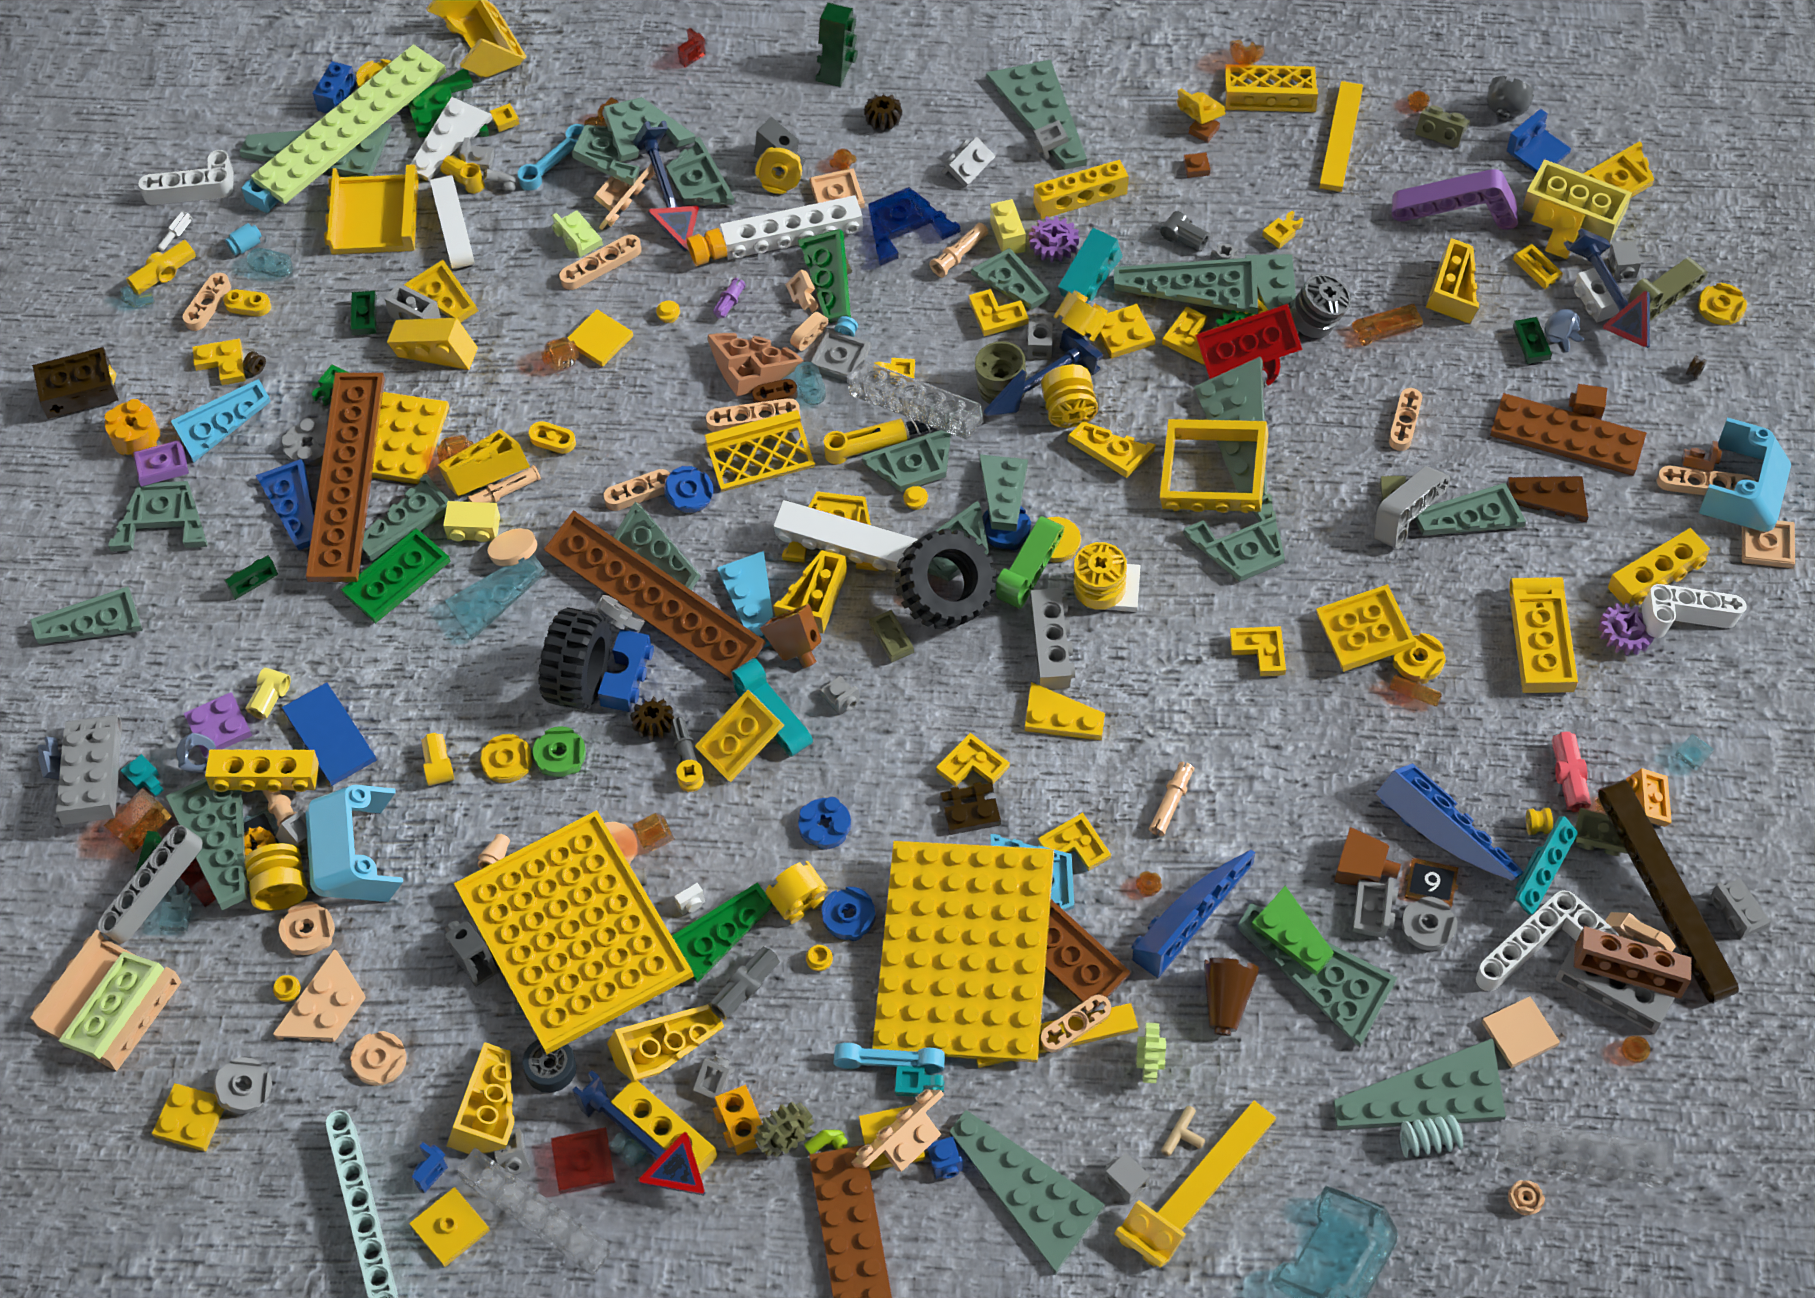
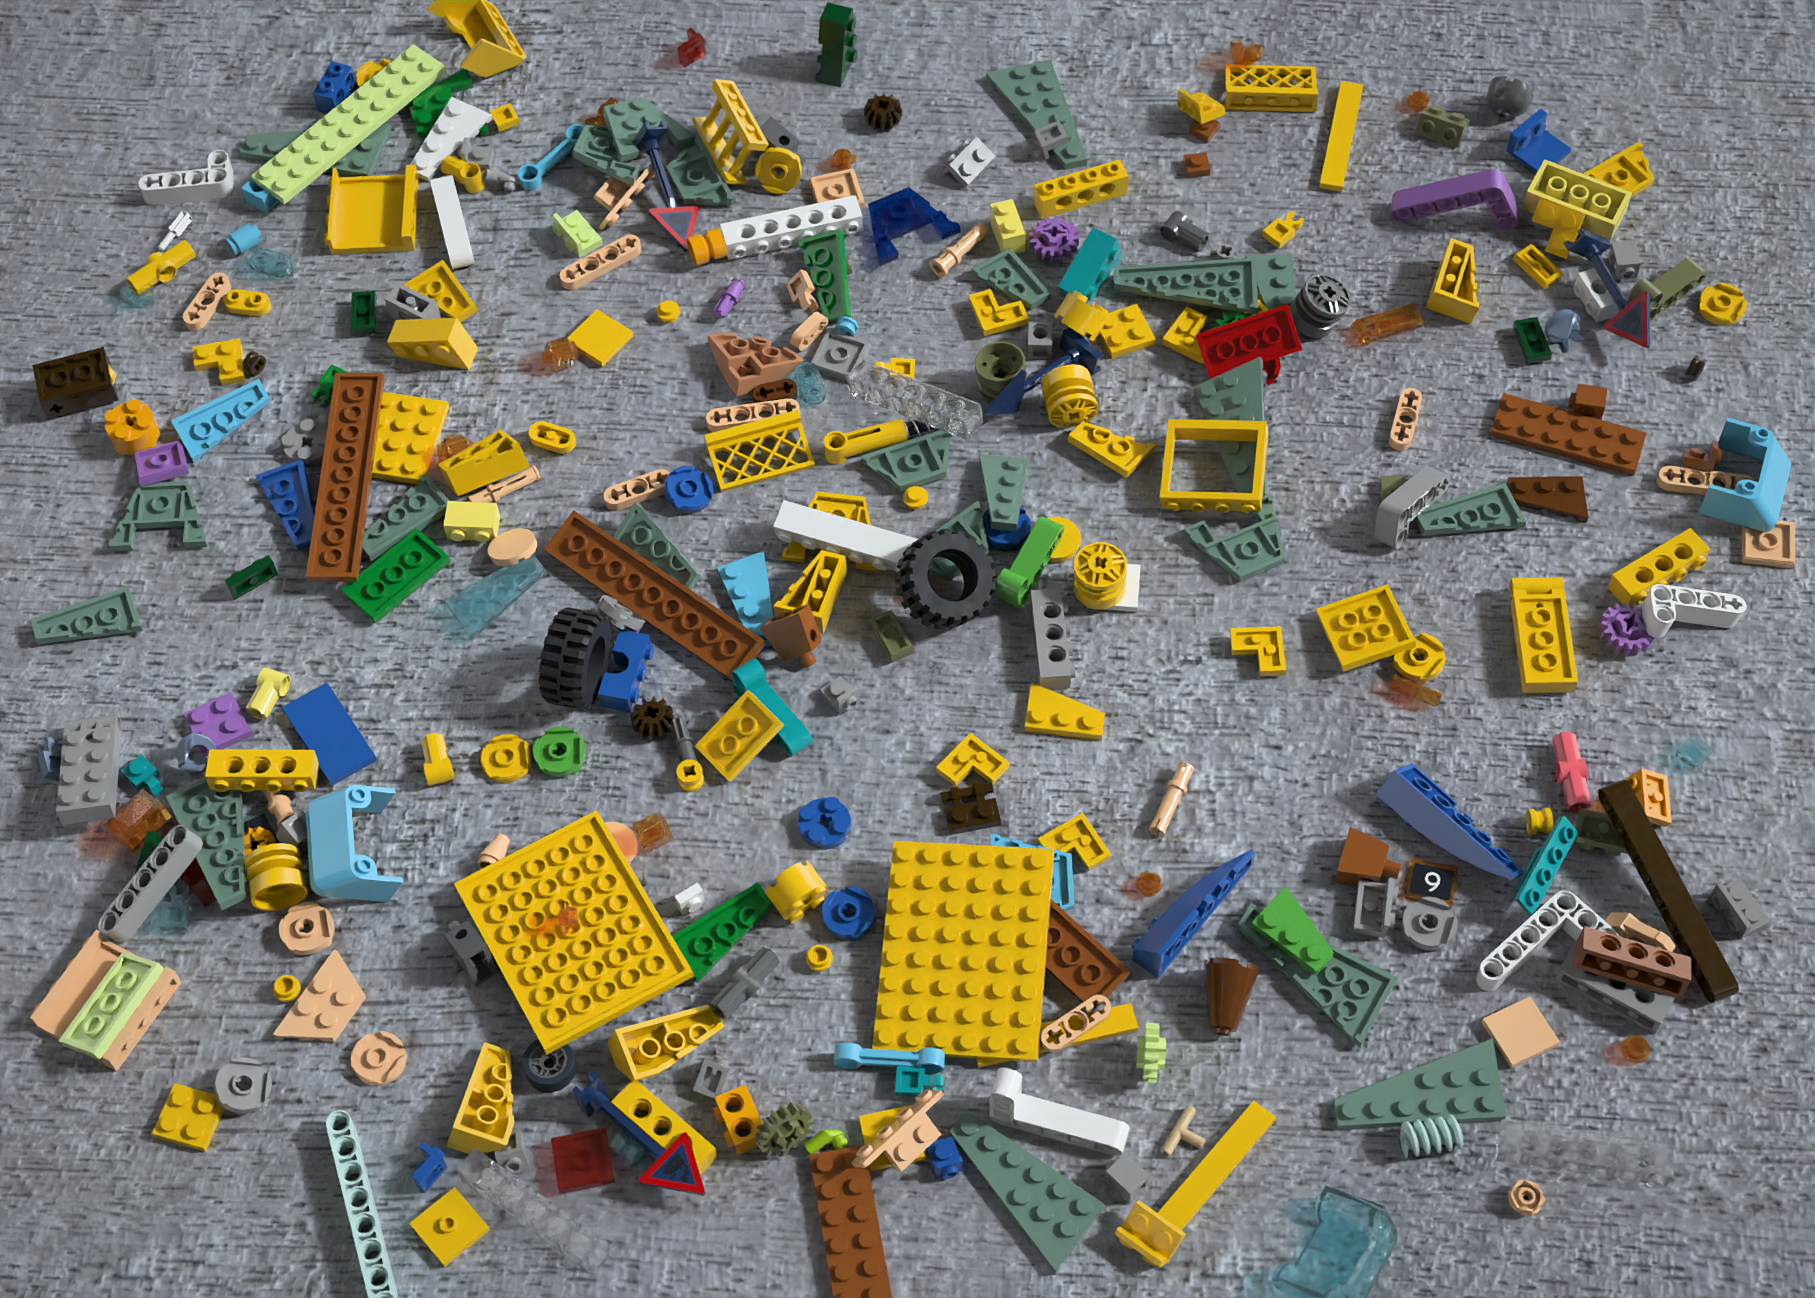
none -> clear orange plate [558,901,578,934]
none -> yellow fence [692,79,769,185]
none -> white beam [989,1068,1130,1156]

